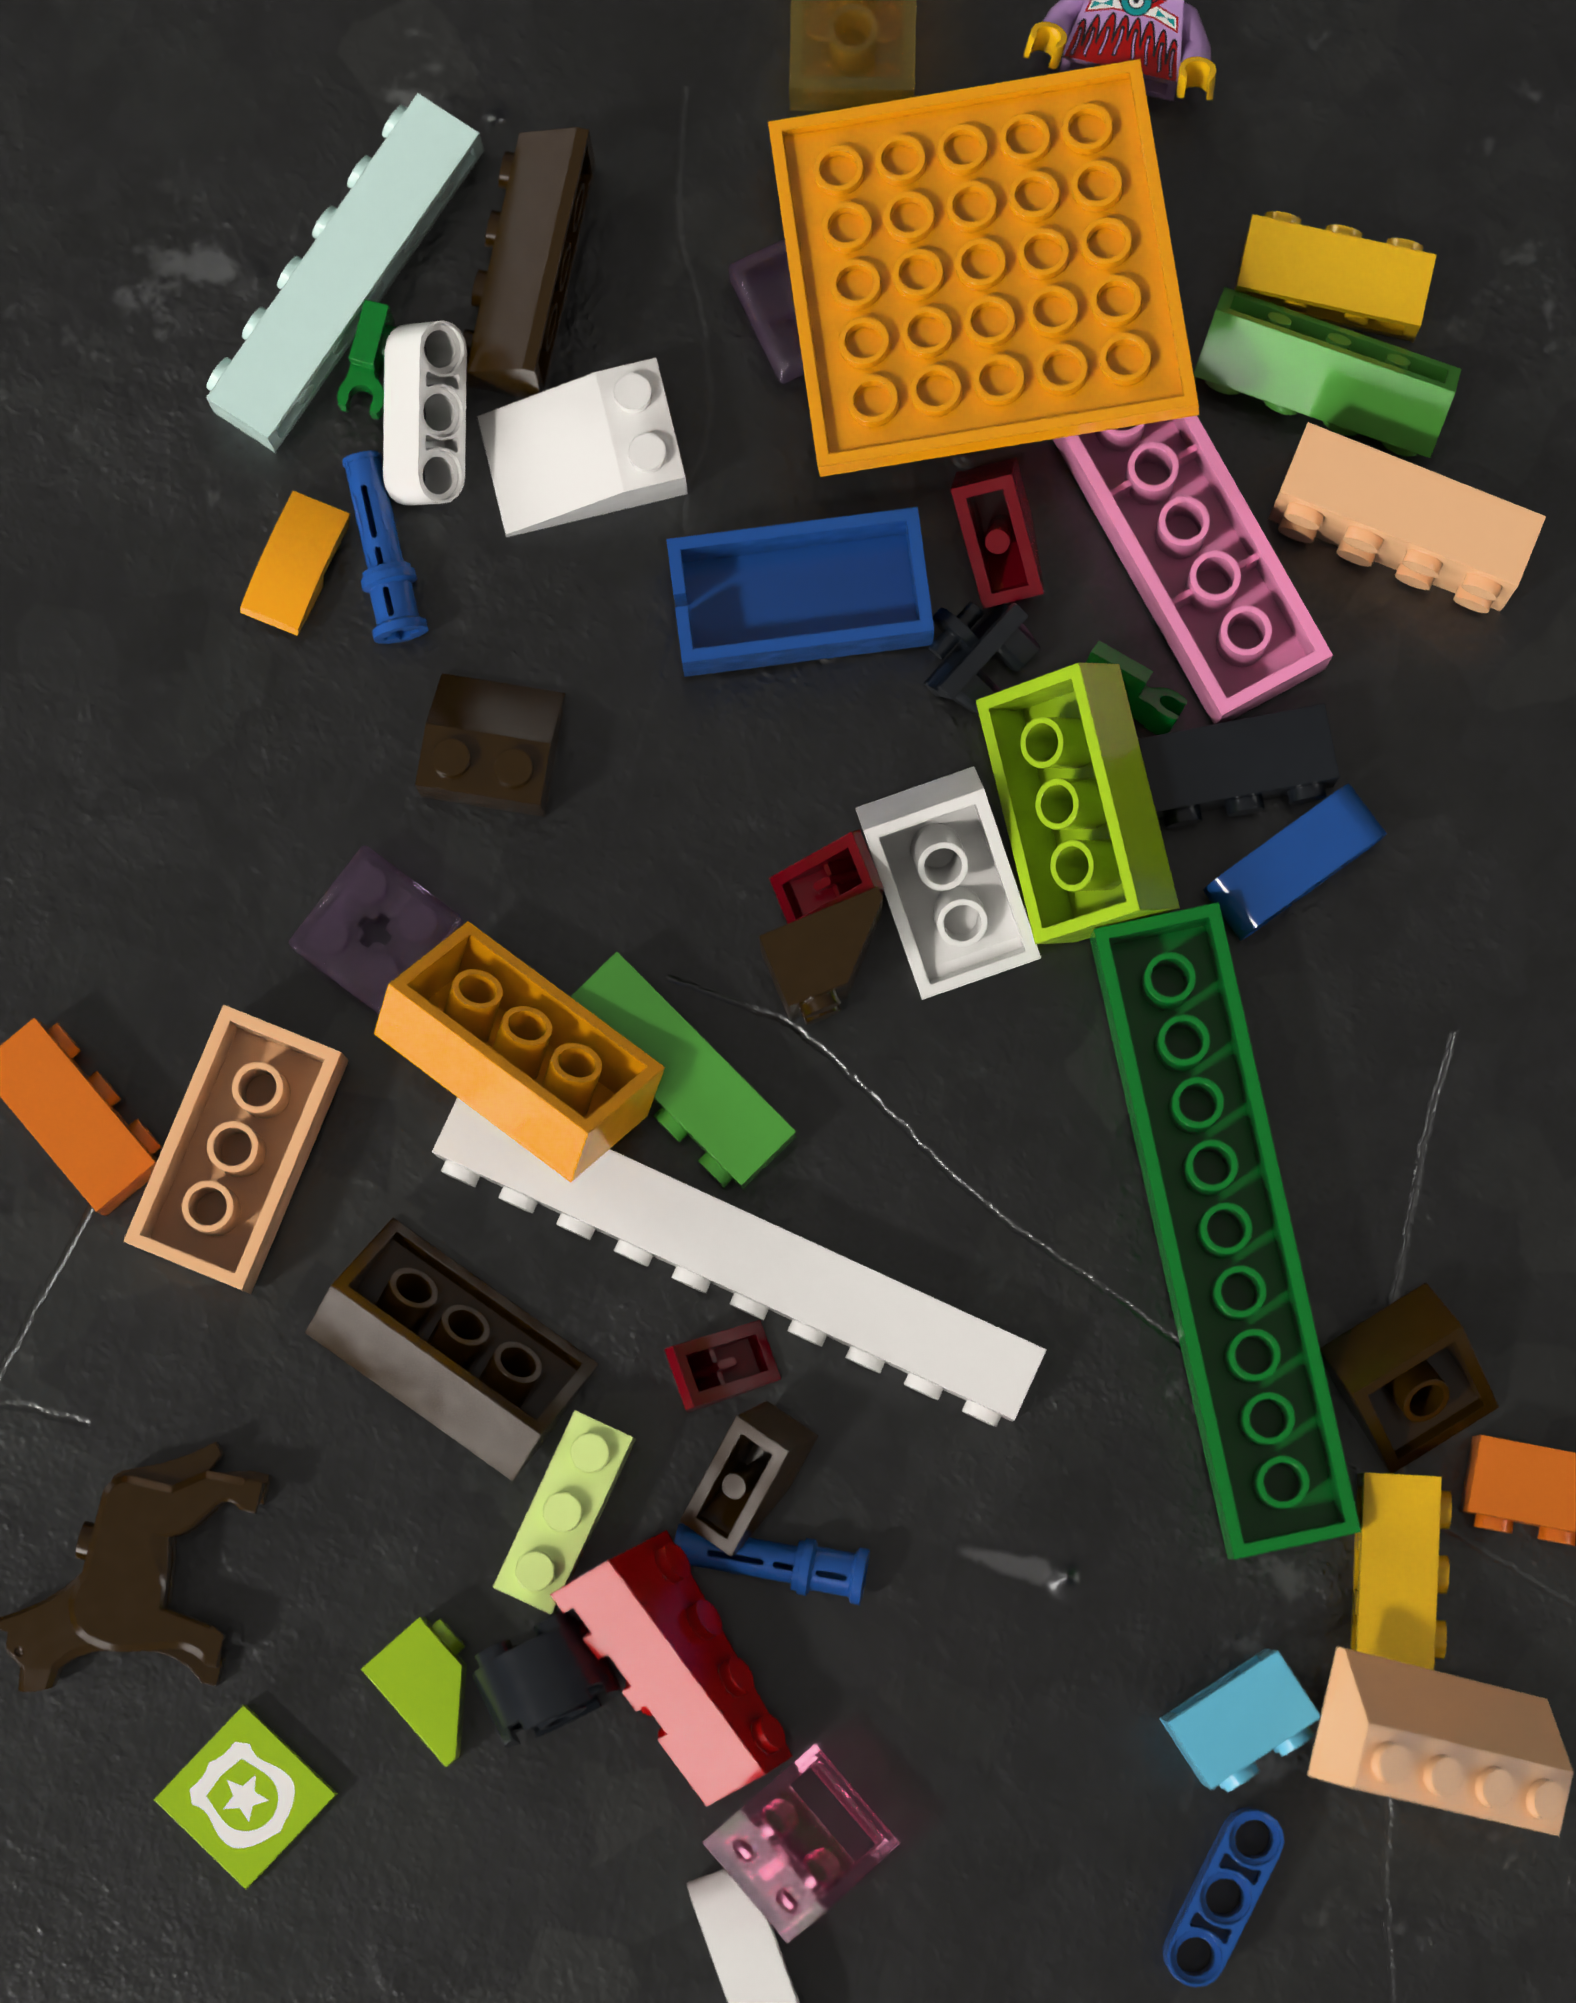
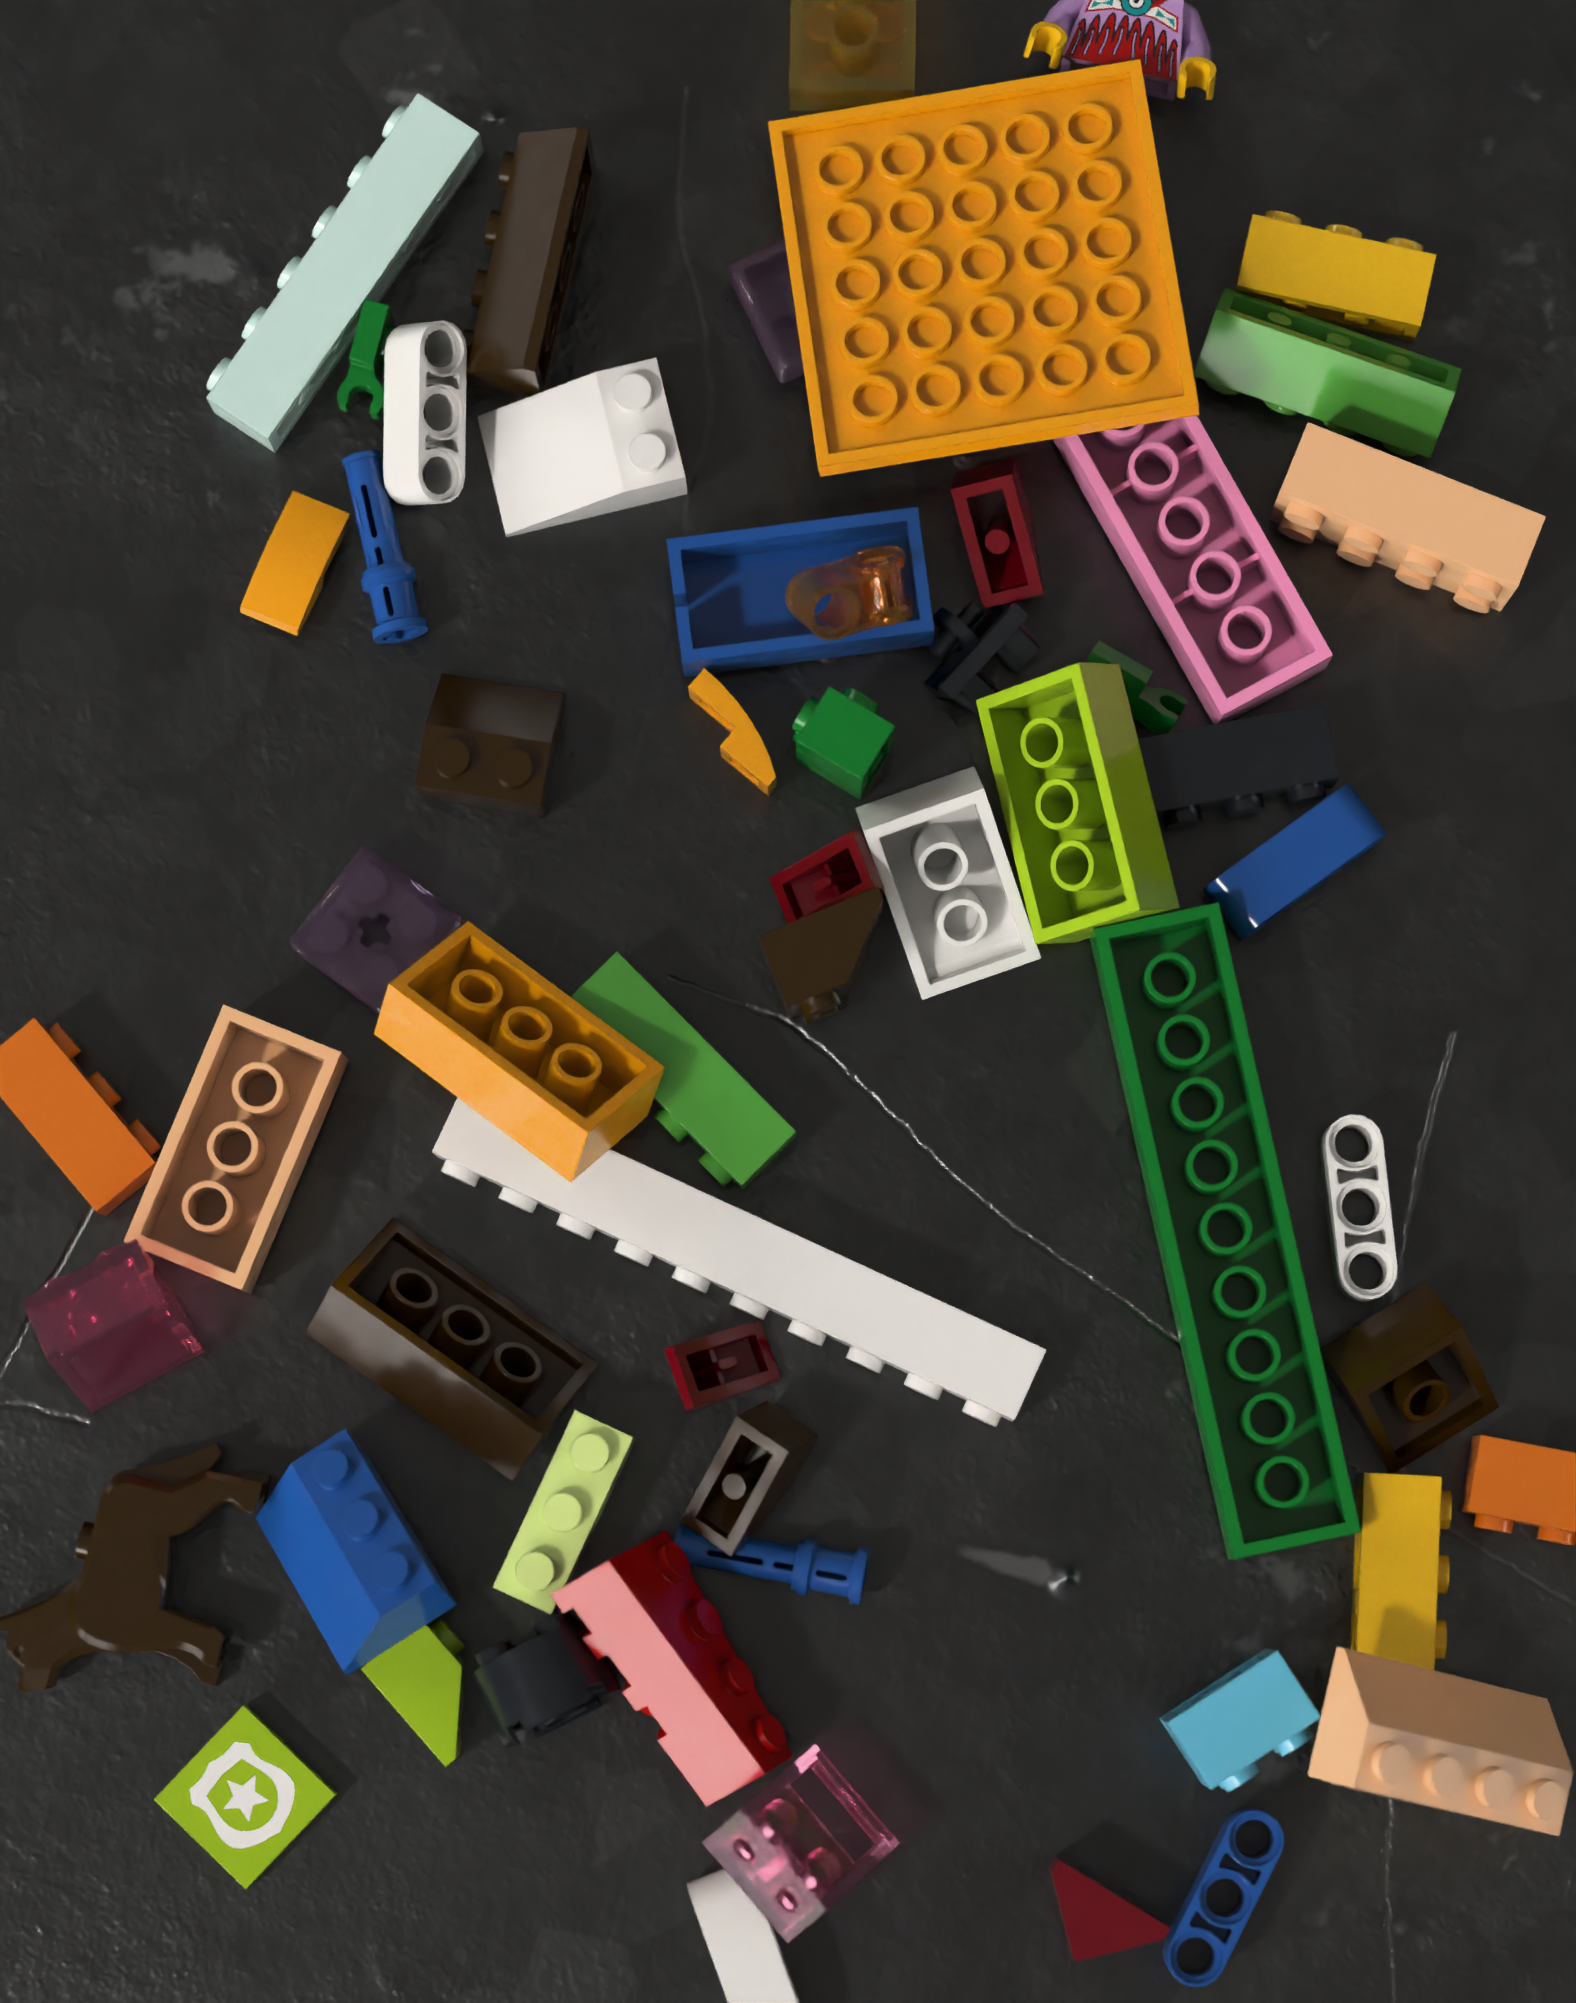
none -> clear pink piece [21,1239,205,1412]
none -> blue slope [256,1428,457,1675]
none -> light orange slope [688,668,777,796]
none -> clear orange piece [785,546,914,641]
none -> green brick [792,686,895,800]
none -> dark red slope [1049,1856,1171,1962]
none -> white beam [1319,1114,1398,1302]

